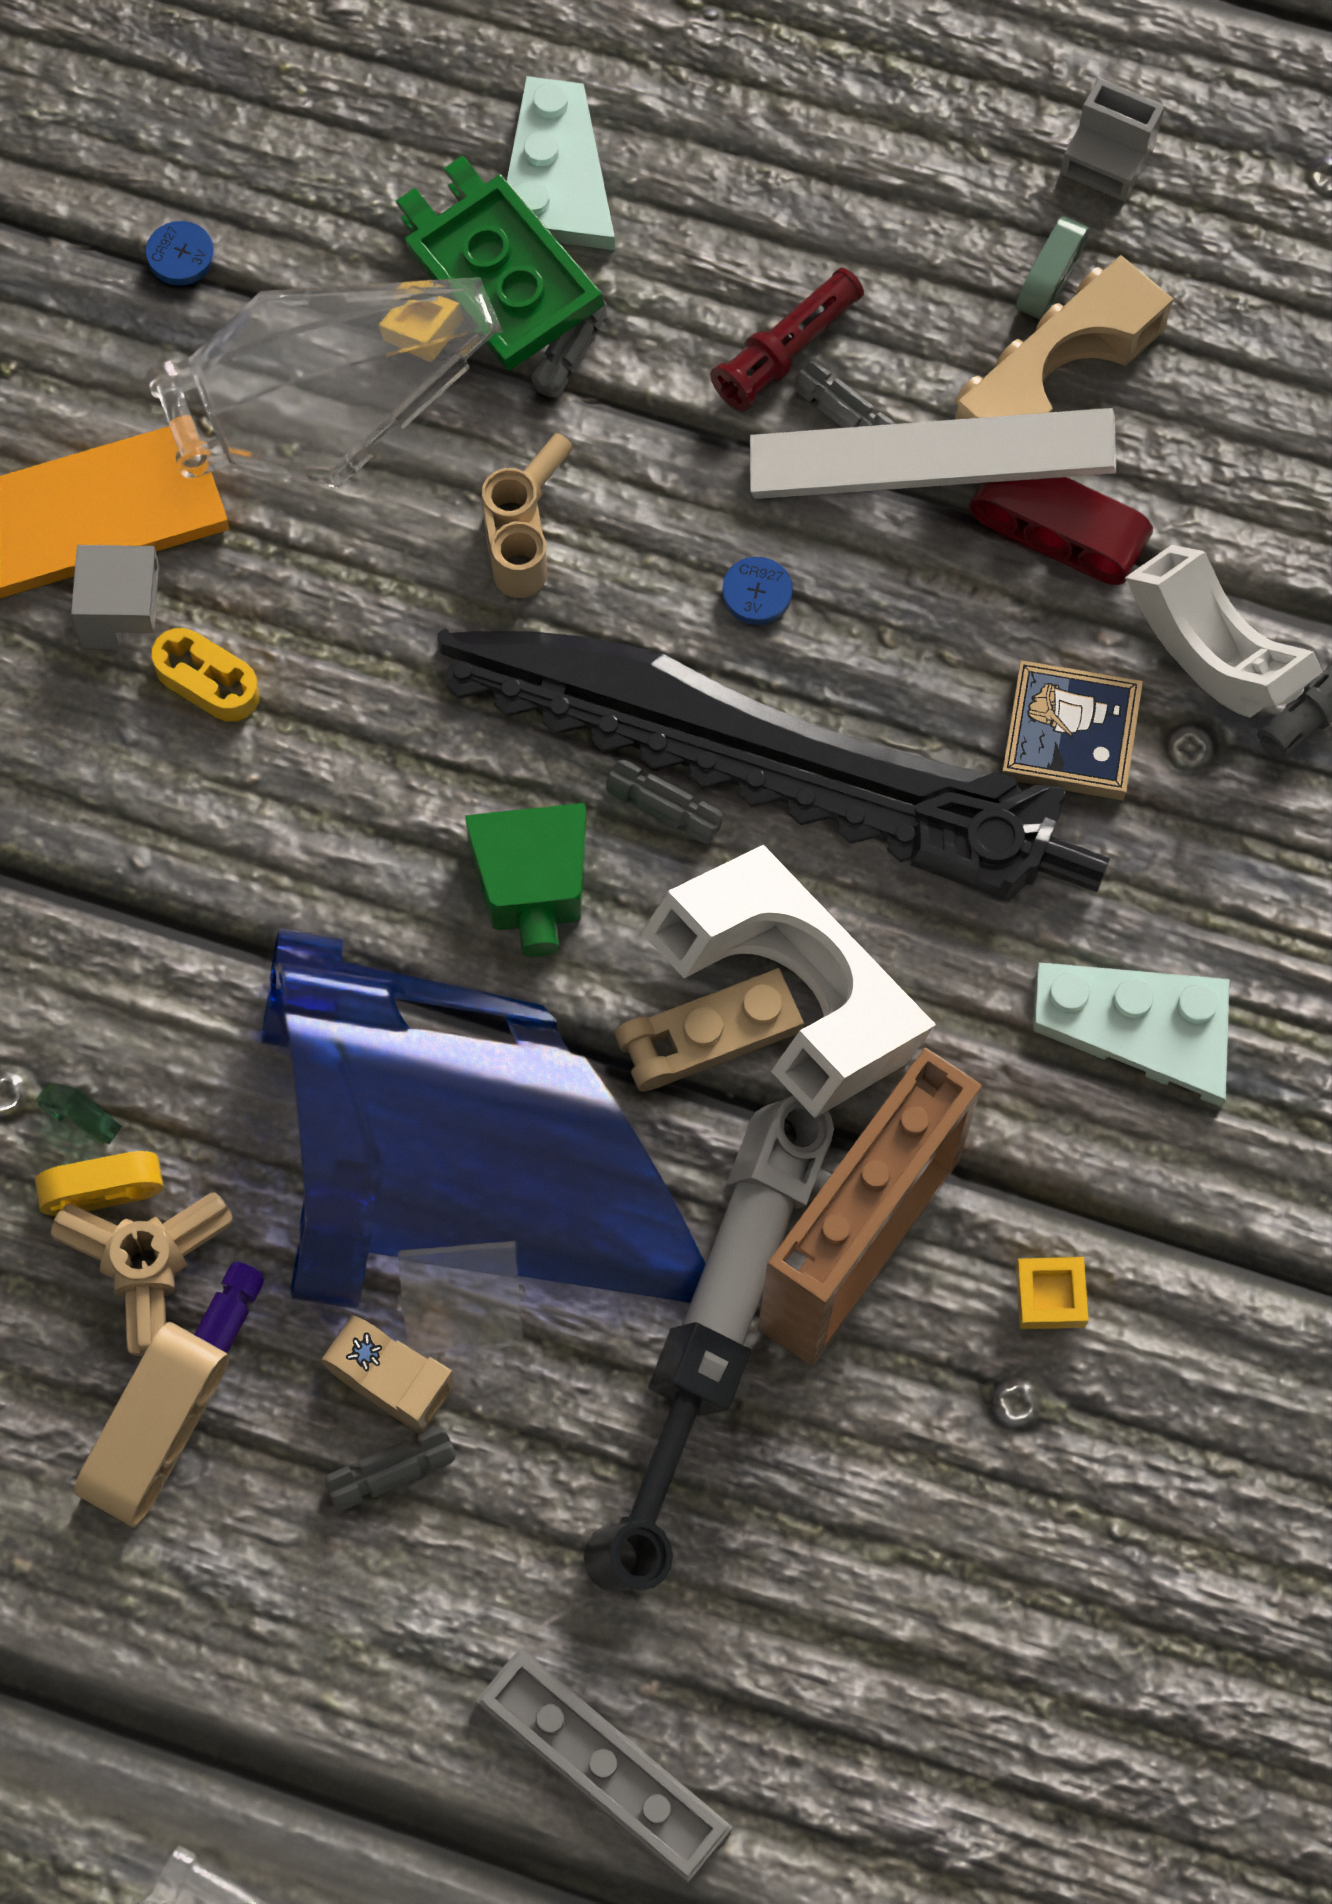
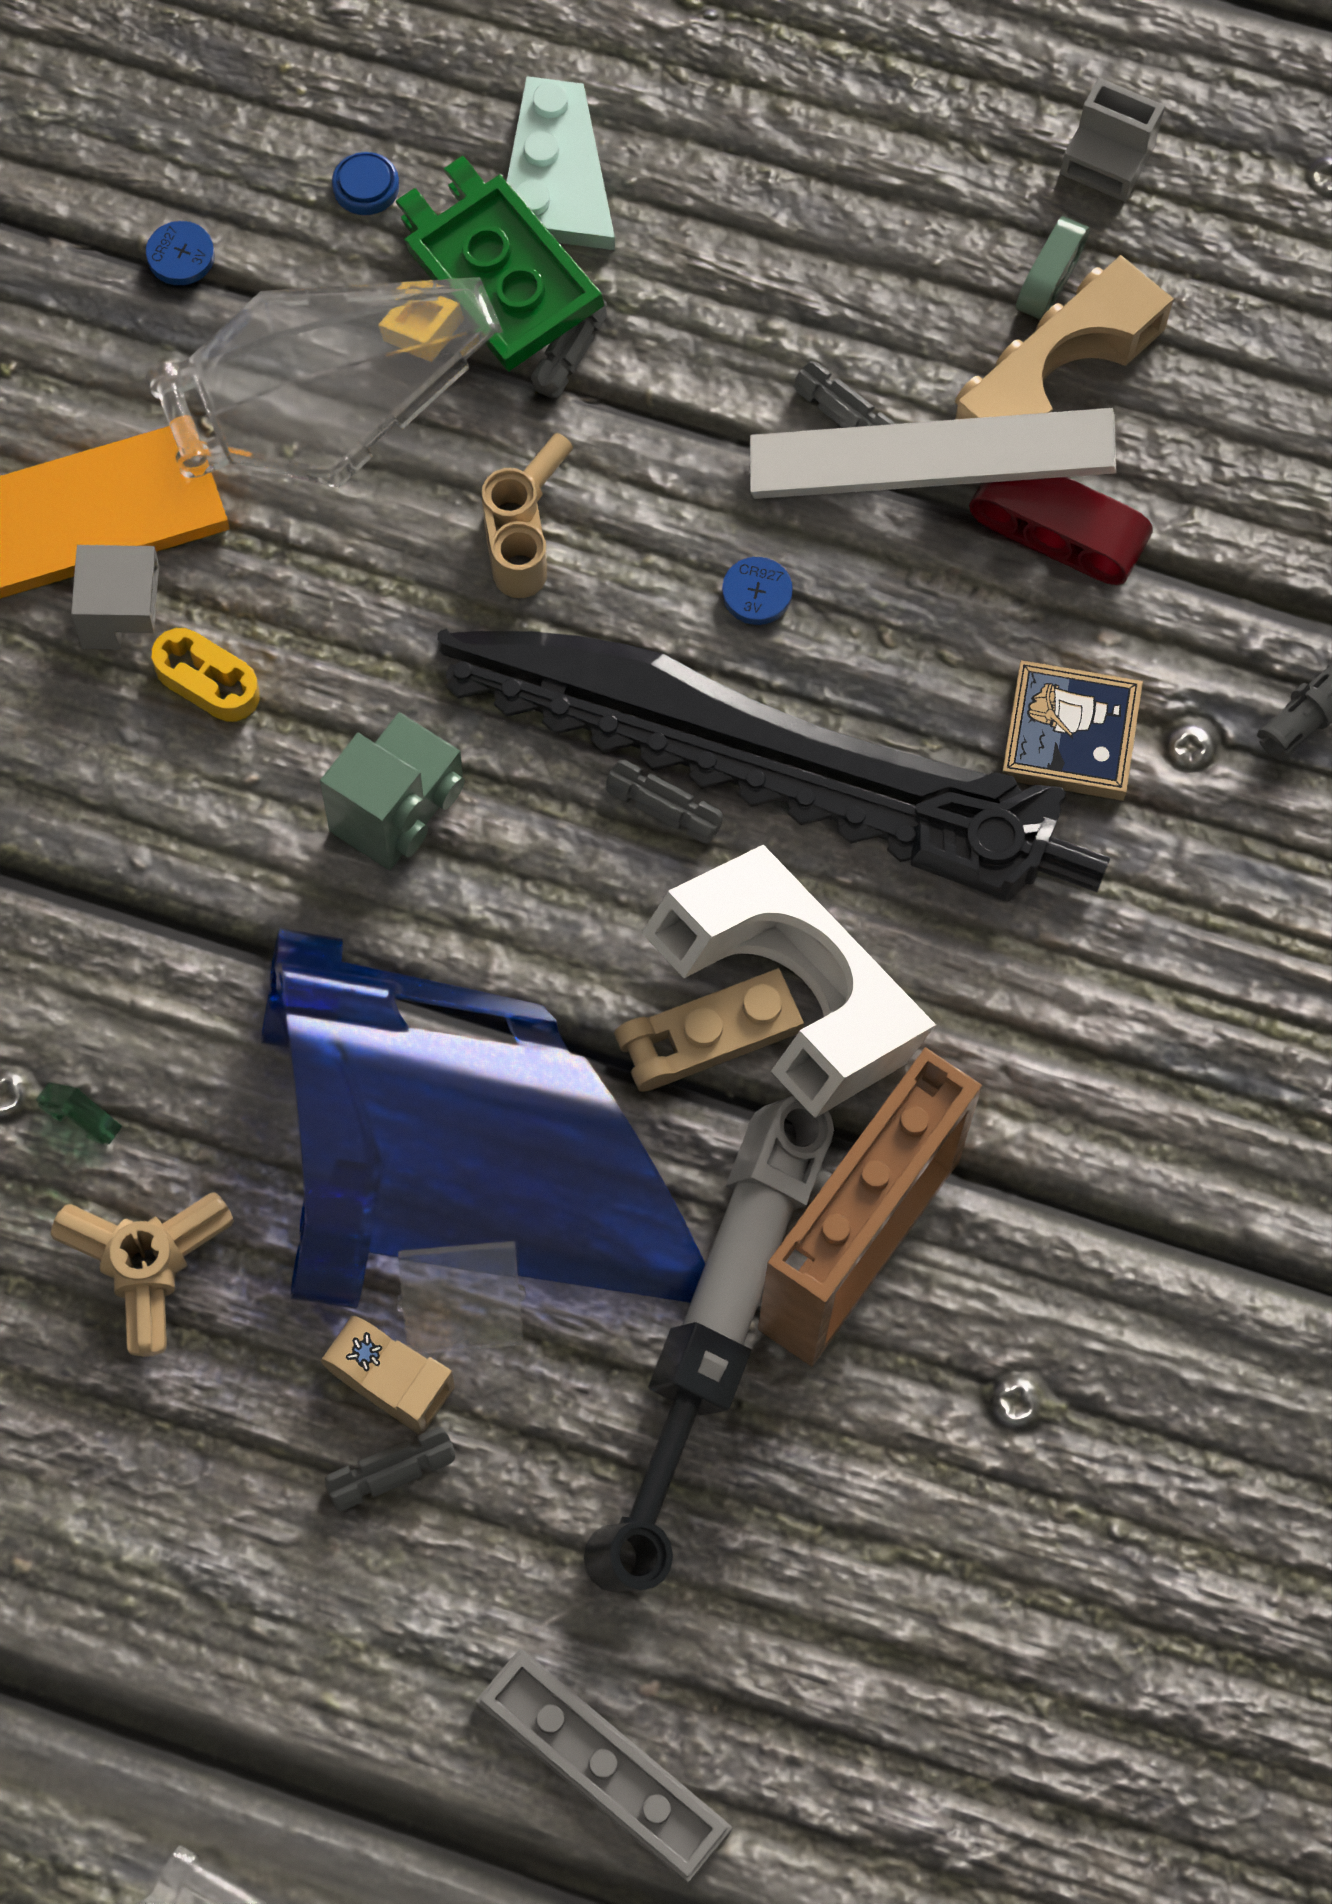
yellow beam [35,1151,164,1216] -> none
tan beam [74,1322,229,1528] -> none
dark purple axle [194,1262,264,1354] -> none
green torso [465,803,586,957] -> none
dark red pin [710,267,864,412] -> none
yellow plate [1015,1257,1089,1329] -> none
light aqua wing [1033,962,1230,1108] -> none
white arch [1125,545,1323,718] -> none
none -> sand green brick [320,712,465,871]
none -> blue piece [332,152,399,215]

